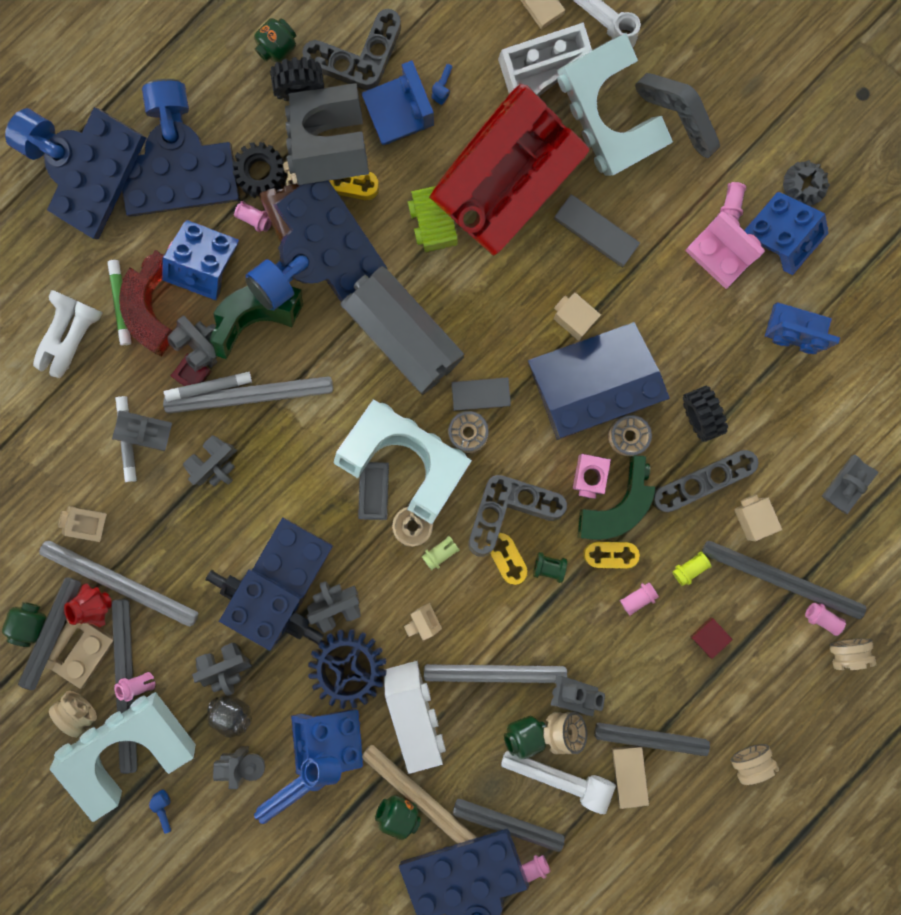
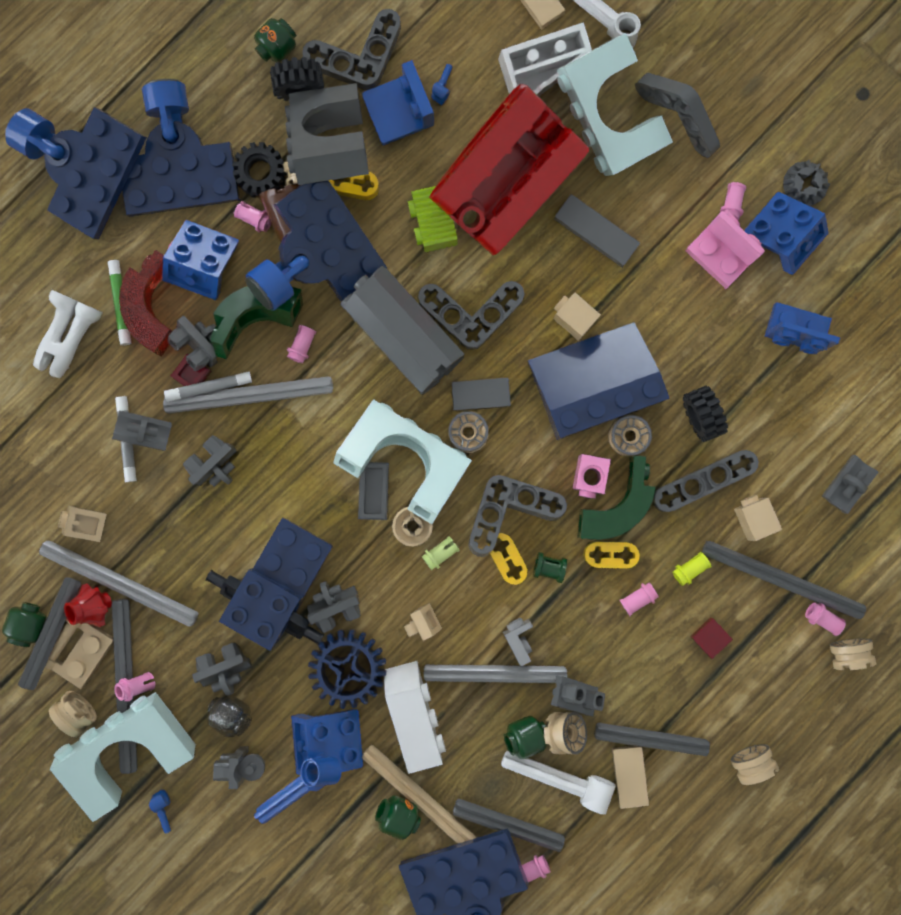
none -> bright pink pin [287,325,316,364]
none -> dark grey beam [418,281,524,350]
none -> light grey bracket [503,618,533,667]

